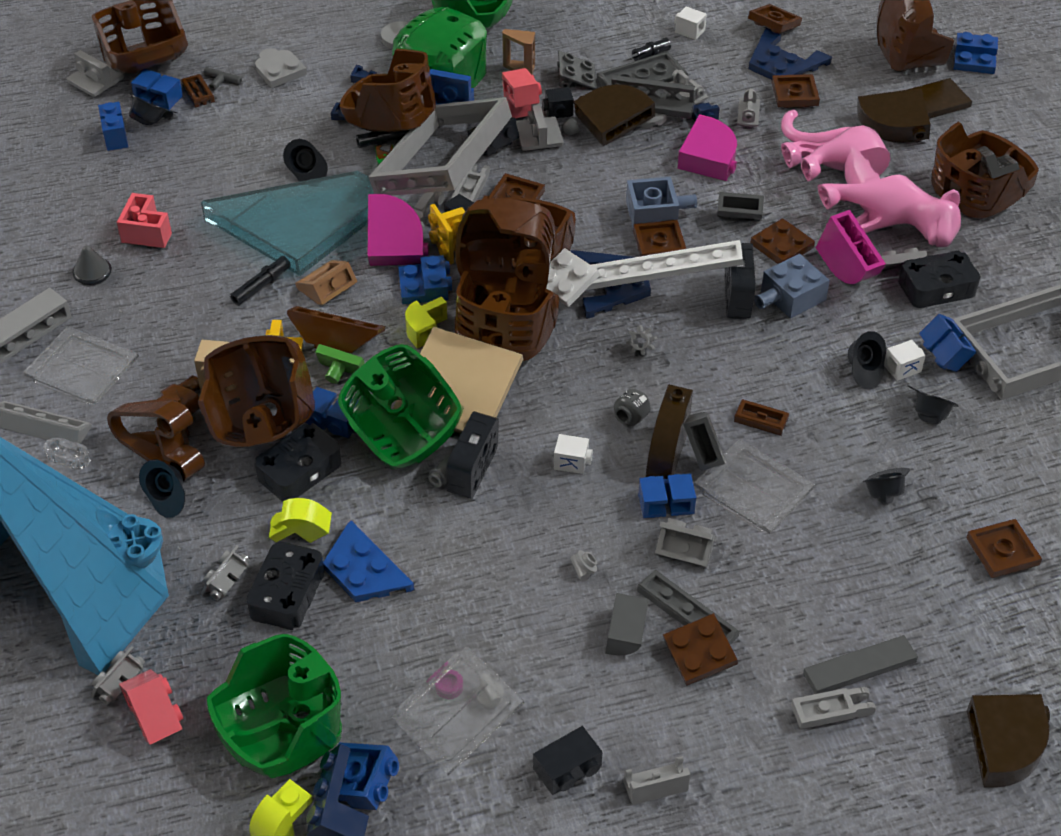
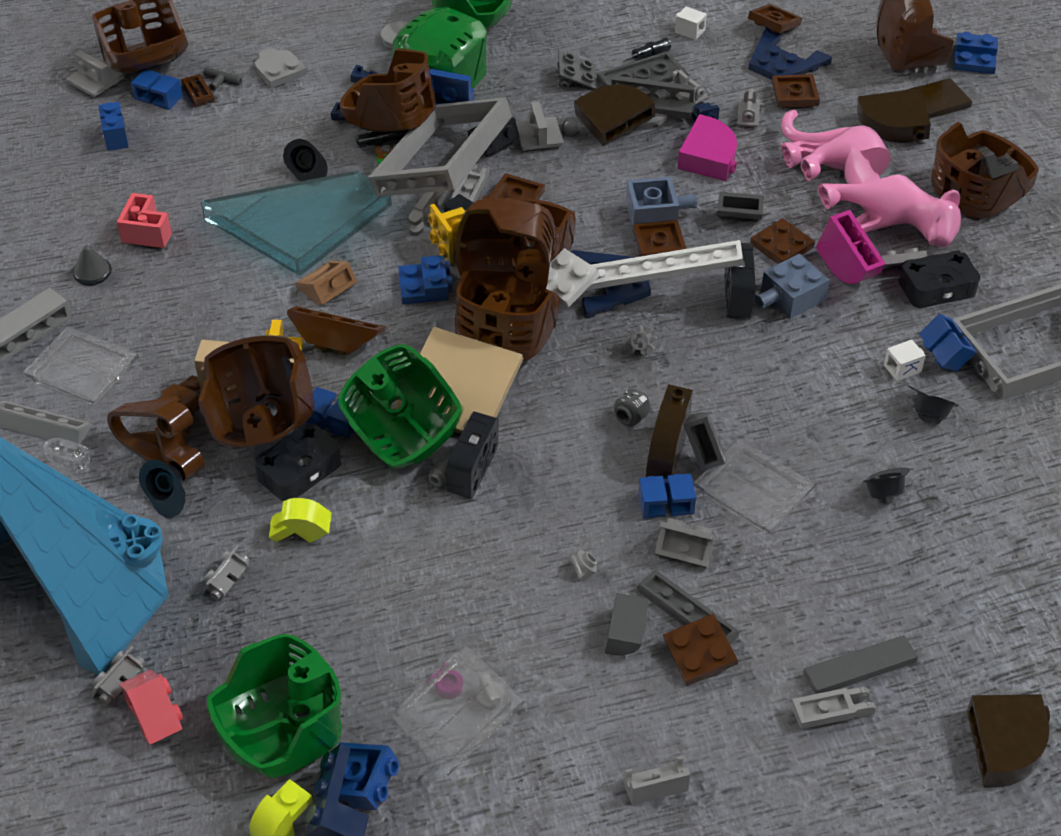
black piece [129,94,178,125] -> none
black pin [230,256,291,306] -> none
black axle [246,542,325,630] -> none
bright green tile [315,344,365,384] -> none
blue wing [323,520,414,602] -> none
dark pink brick [368,194,429,266] -> none
neon yellow brick [405,297,448,349] -> none
medium nougat tile [502,29,535,75] -> none
coral brick [502,68,542,118] -> none
black brick [533,725,603,795] -> none
black brick [542,87,574,118] -> none
white brick [554,434,593,474] -> none
reddish brown tile [734,399,789,436] -> none
black piece [847,331,887,389] -> none
reddish brown plate [966,519,1042,578] -> none

